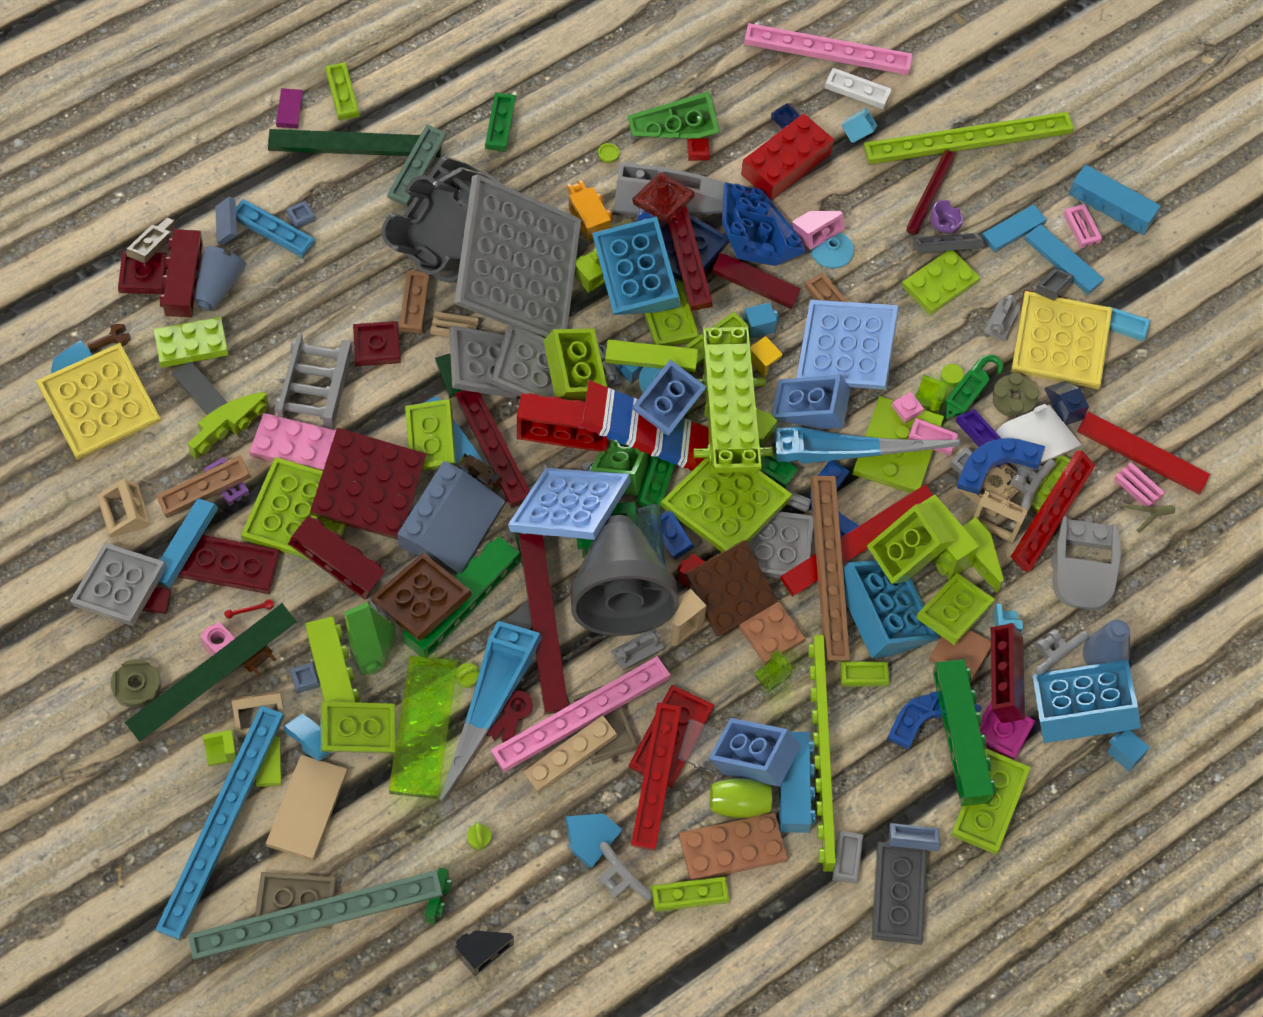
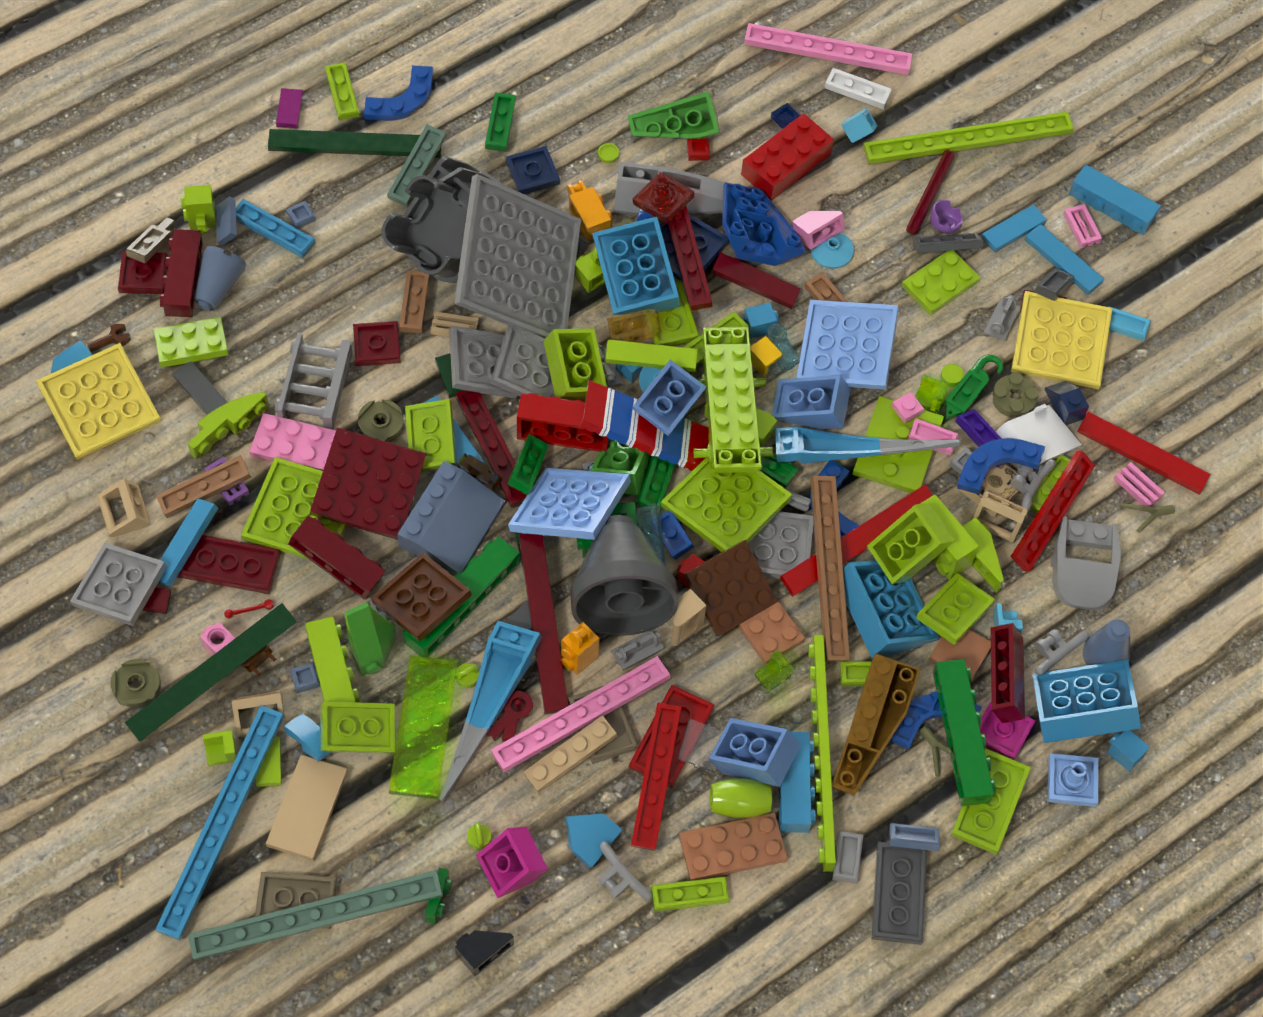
none -> lime brick [181,185,216,233]
none -> olive plate [358,399,404,442]
none -> blue plate [364,65,433,121]
none -> dark pink slope [476,827,548,898]
none -> dark blue plate [505,146,560,194]
none -> green plate [507,434,549,495]
none -> light orange brick [561,622,599,675]
none -> clear yellow brick [607,309,662,342]
none -> clear light blue piece [766,324,800,371]
none -> pearl gold wedge [832,654,921,796]
none -> olive plant [919,726,952,777]
none -> light blue plate [1047,753,1098,807]

